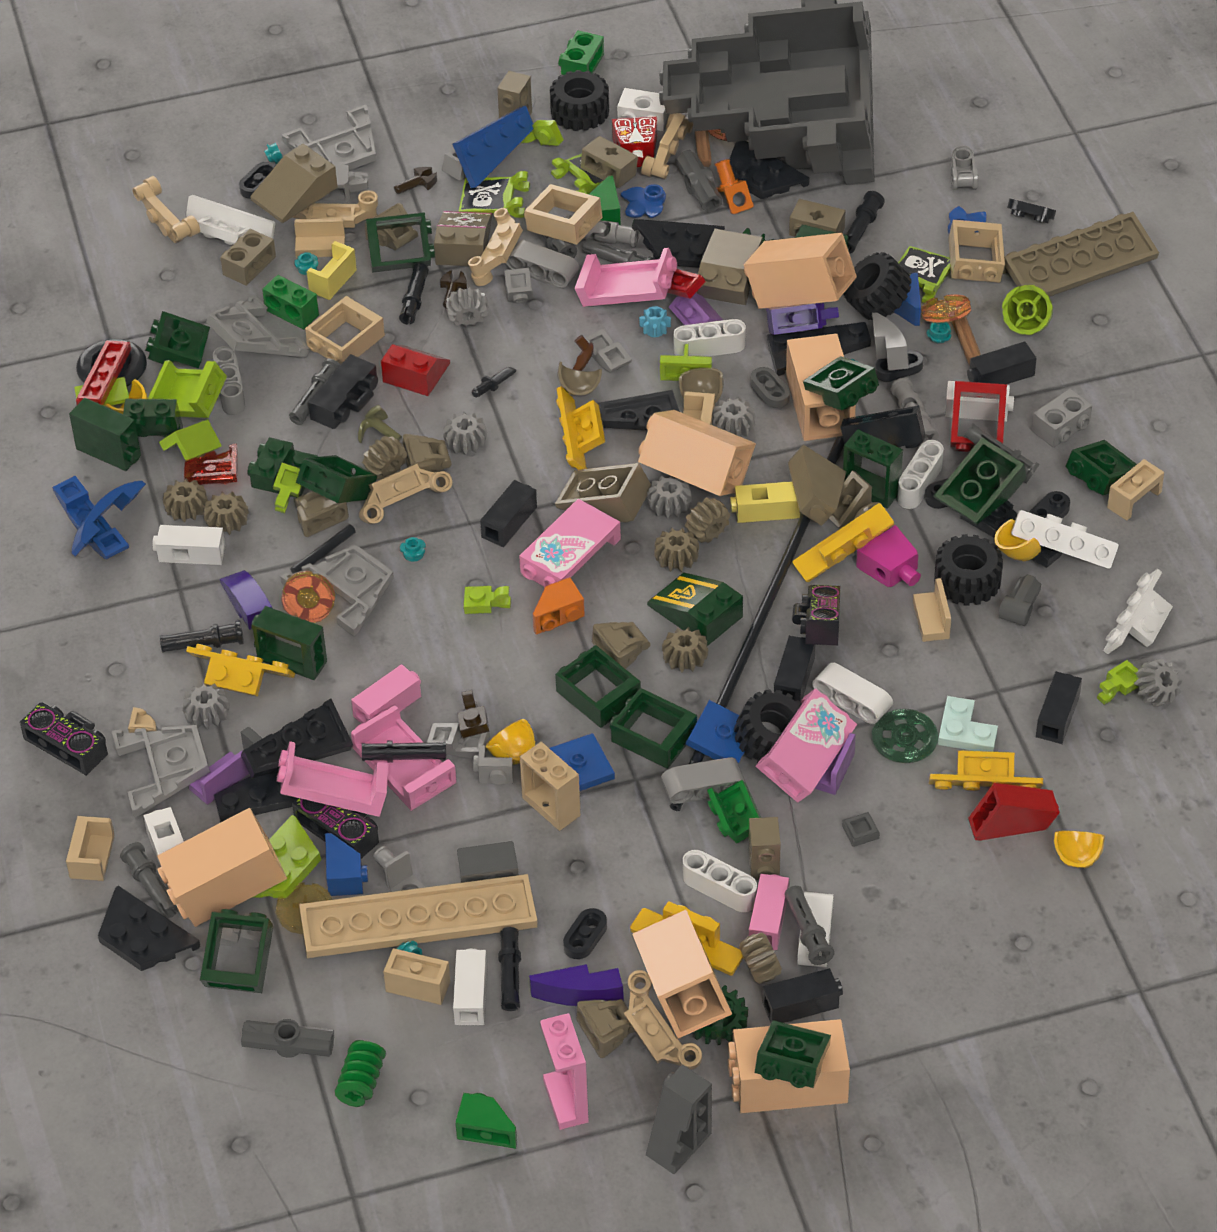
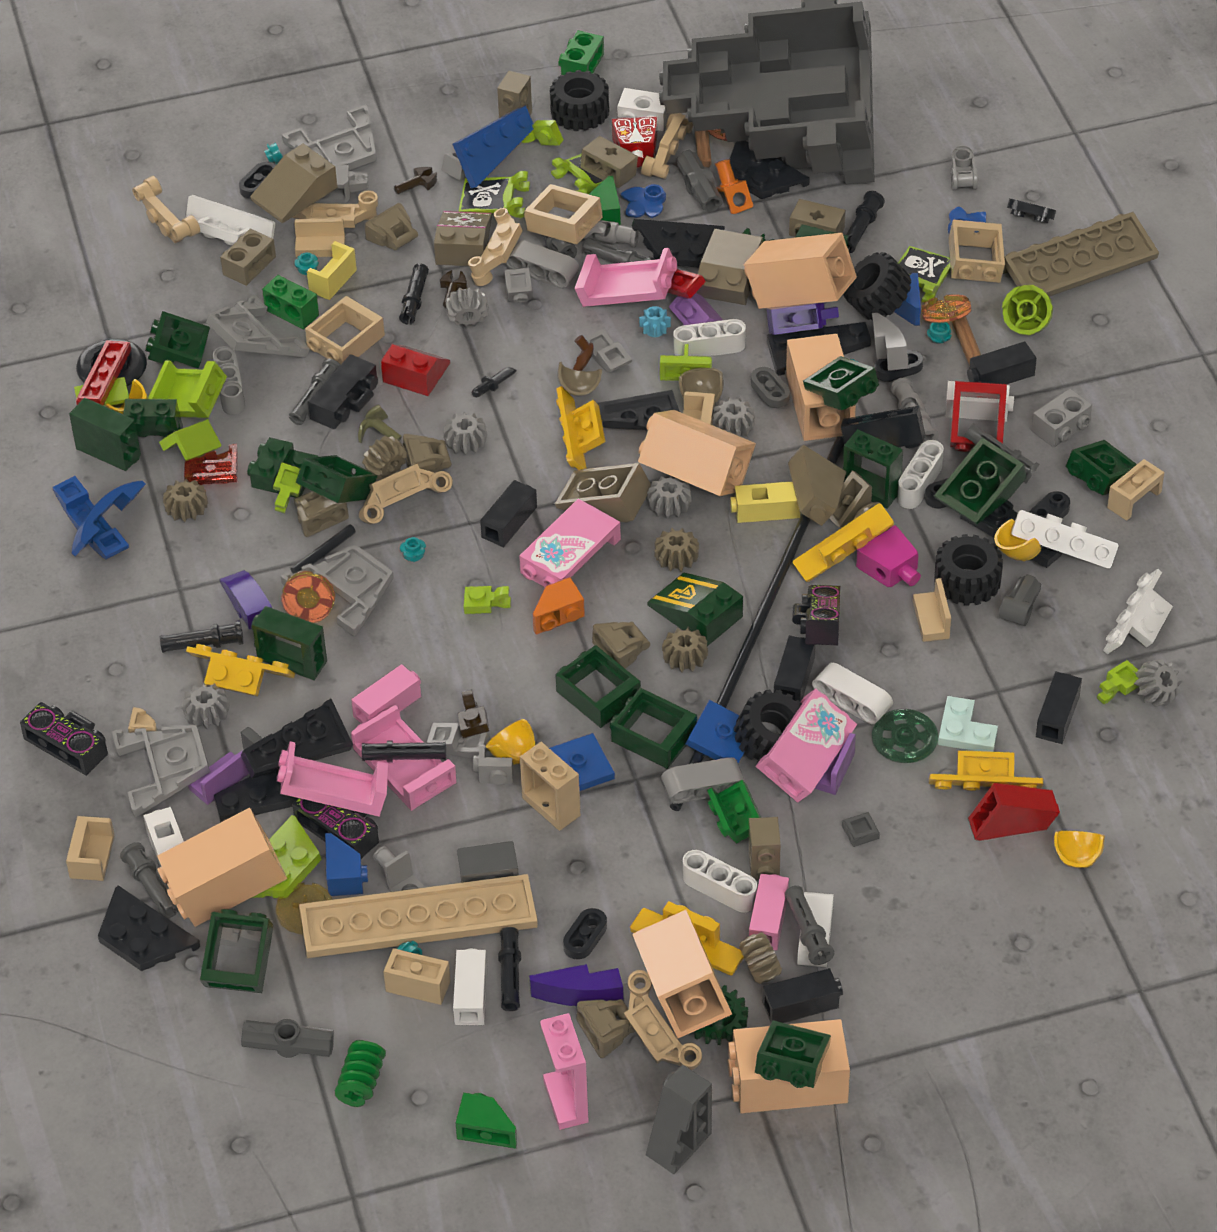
white brick [153,525,225,565] -> none
dark tan gear [203,491,249,535] -> none
dark green window [366,212,435,273] -> none
dark tan gear [685,497,731,543] -> none

